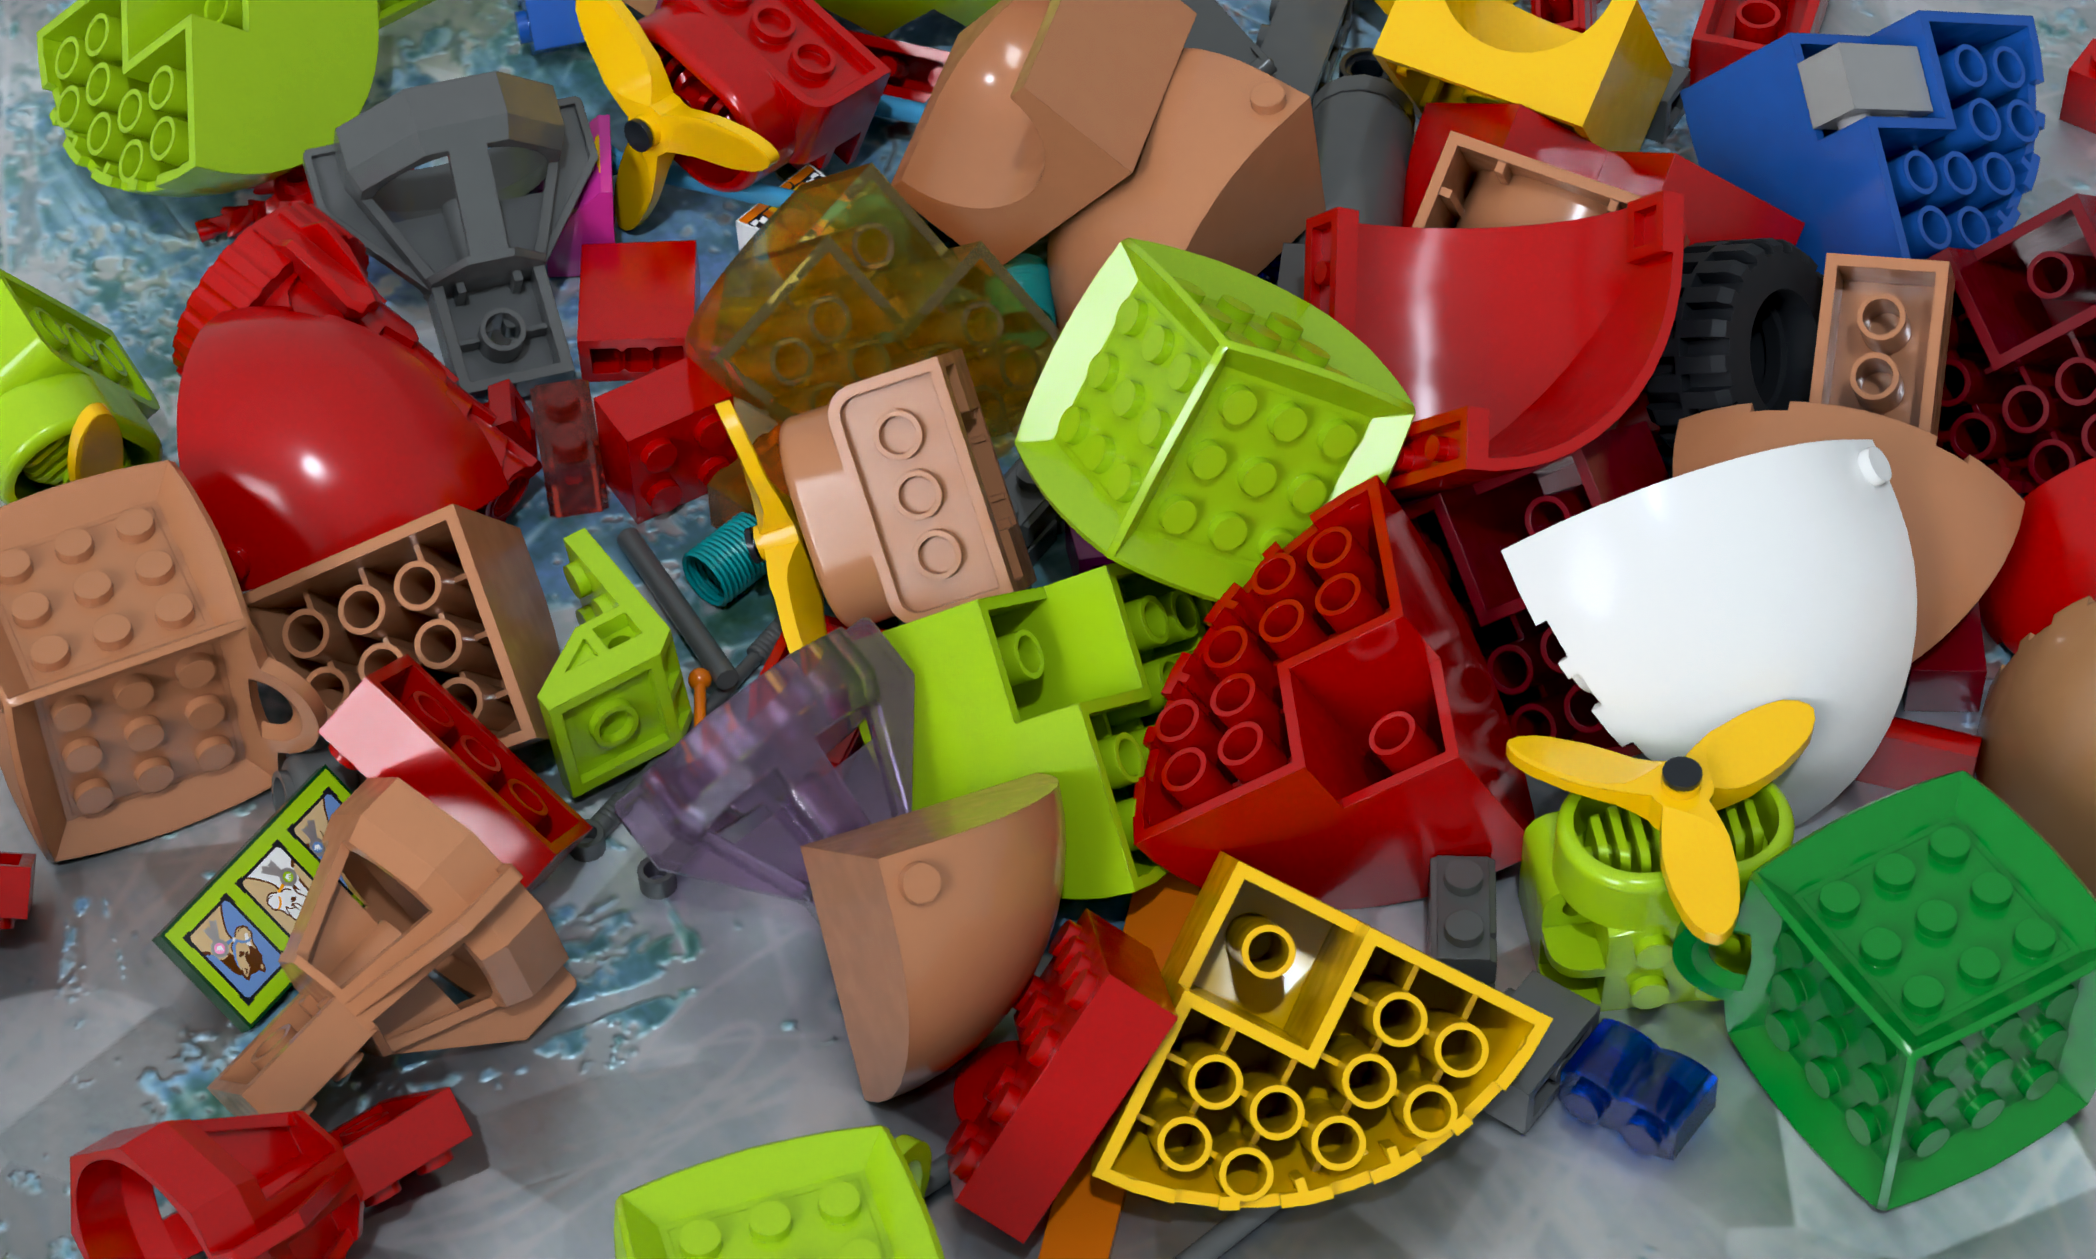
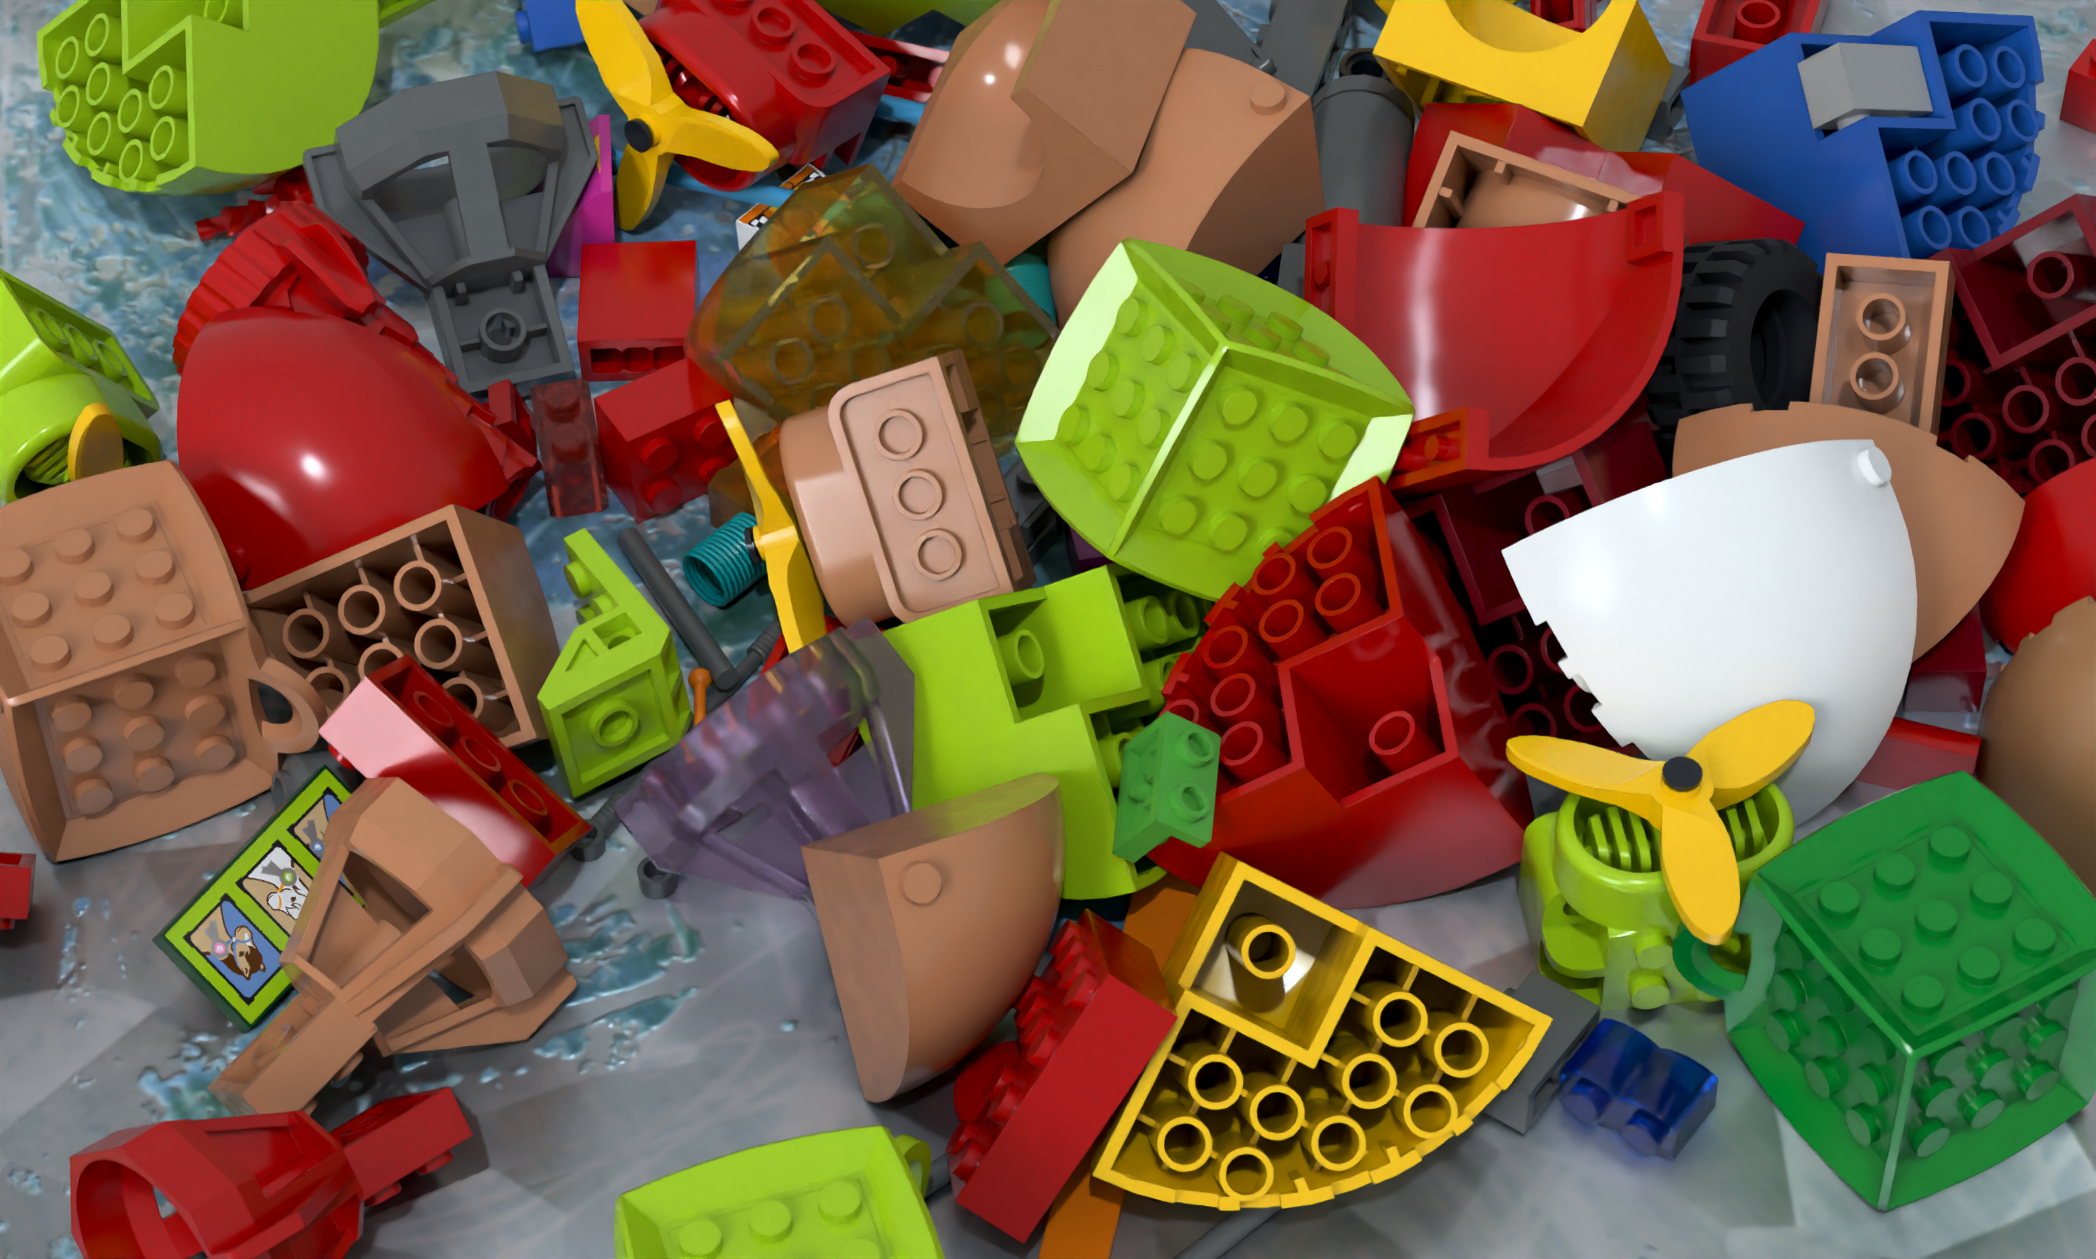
dark grey brick [1427,855,1497,988] -> none
none -> bright green bracket [1112,711,1221,863]

